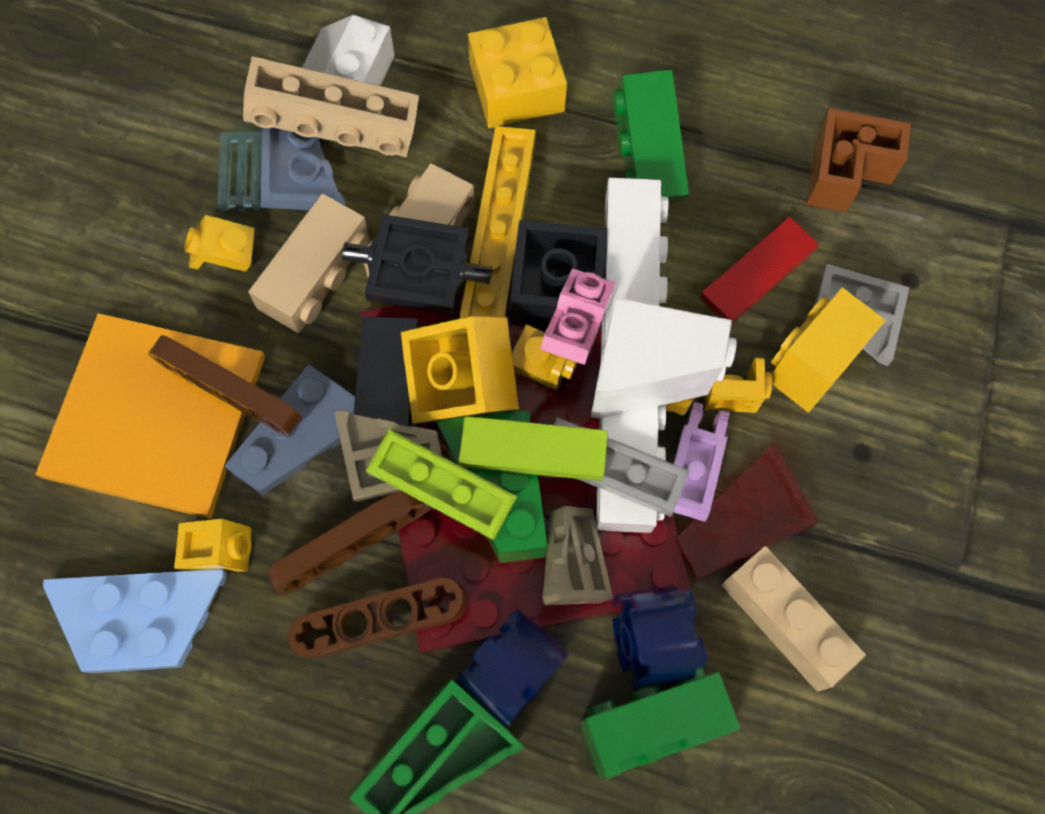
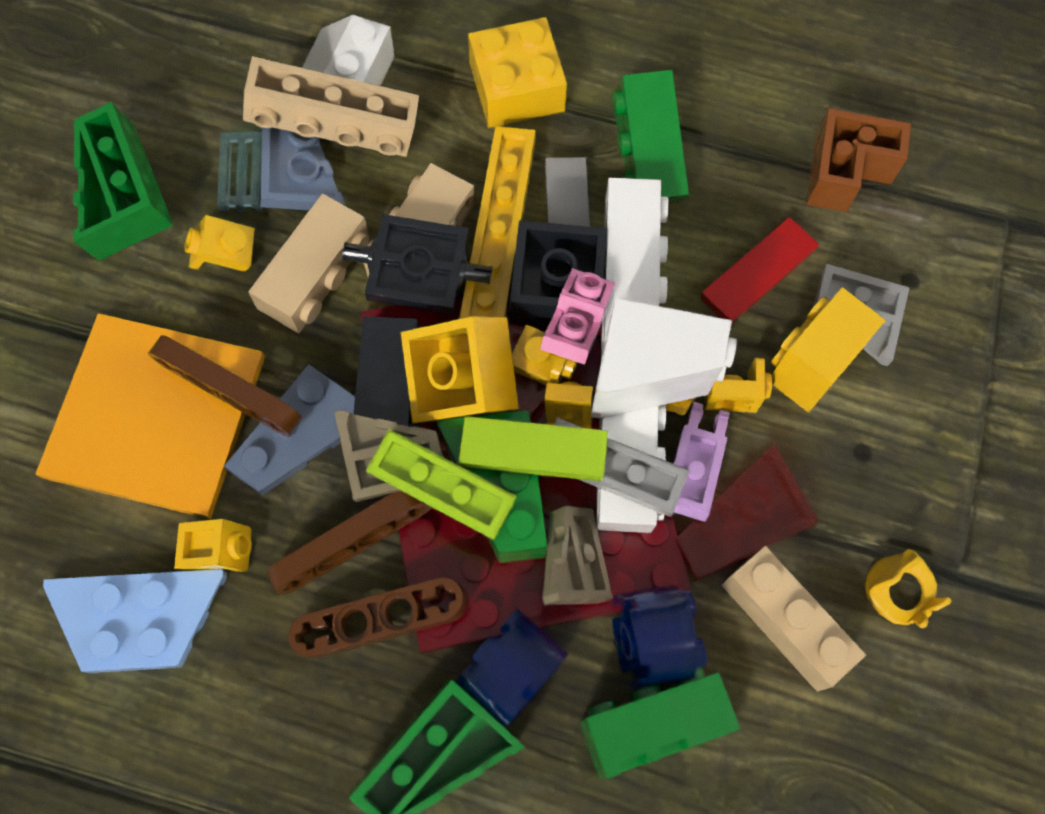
none -> green wedge [73,101,173,261]
none -> light grey tile [545,157,590,227]
none -> yellow bracket [545,382,593,429]
none -> yellow piece [865,549,951,628]

